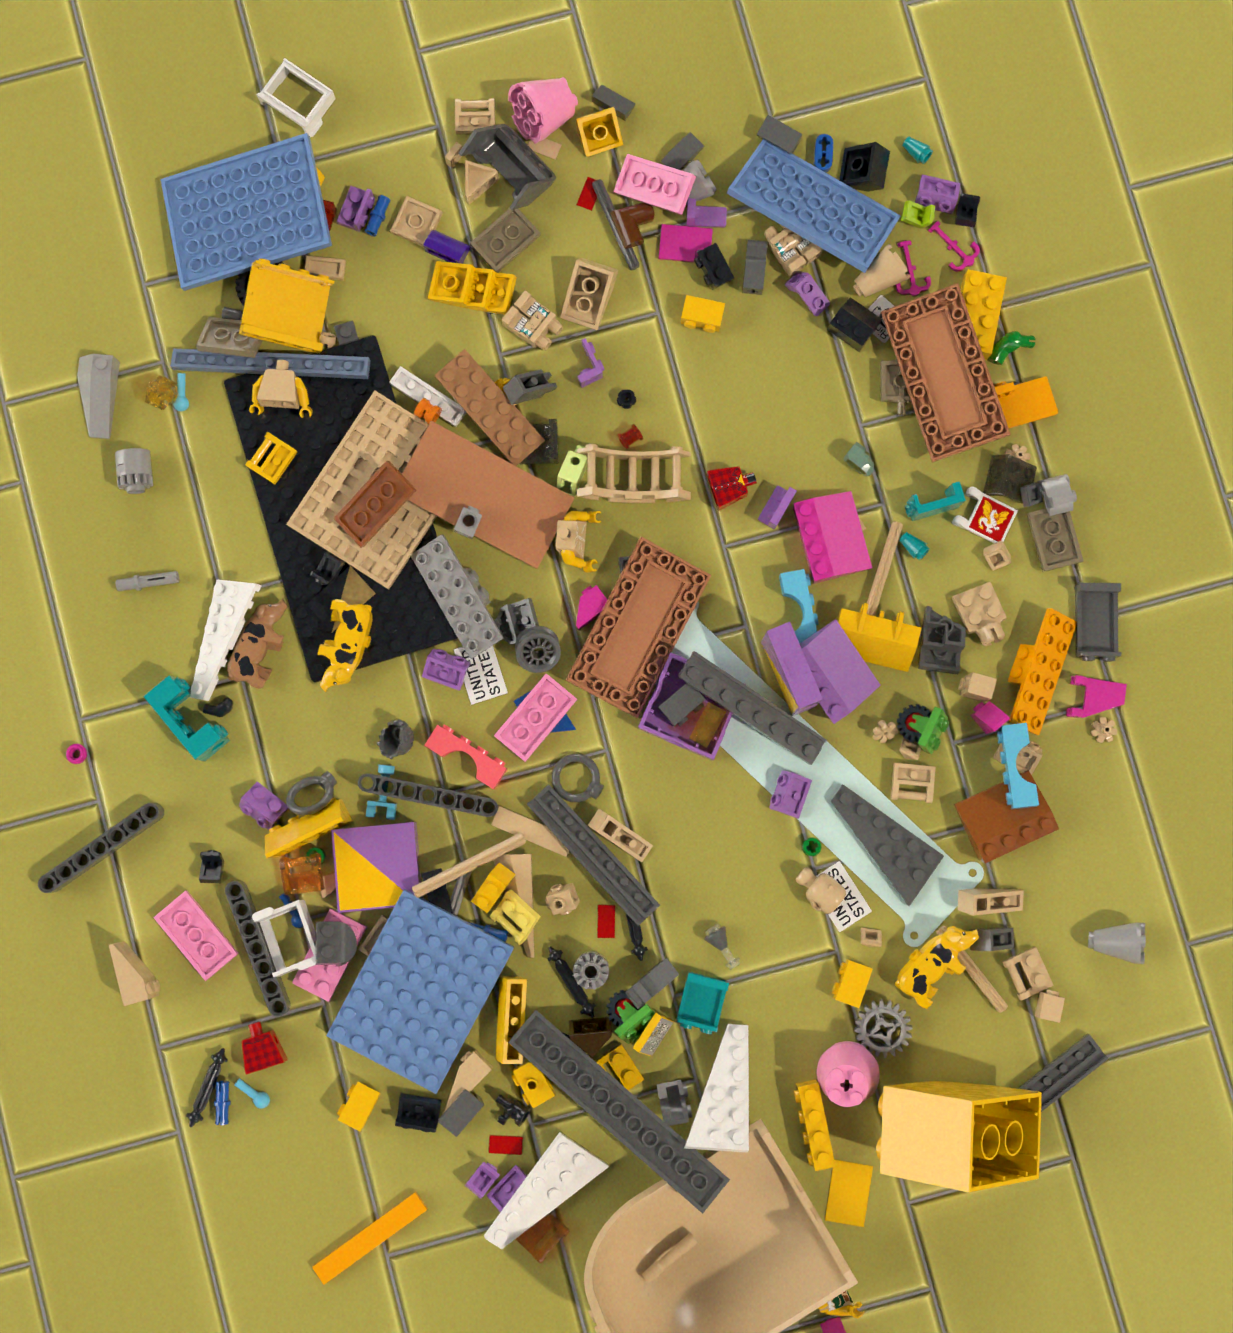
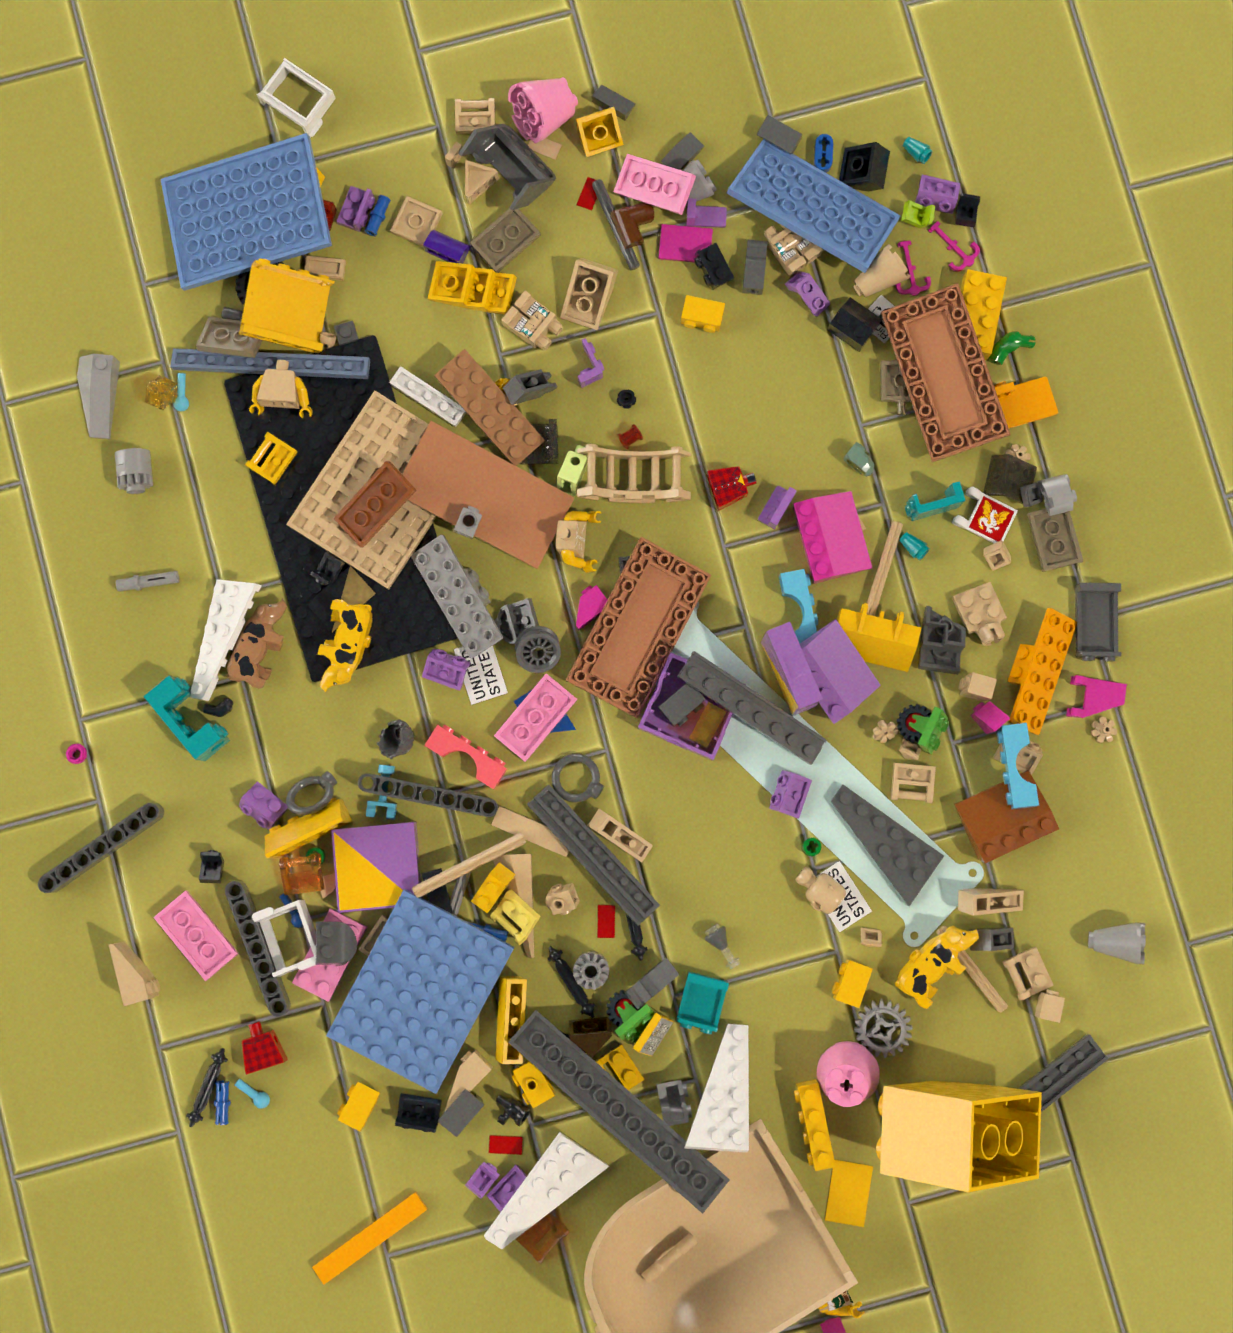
orange wheel [414,398,442,424] -> none

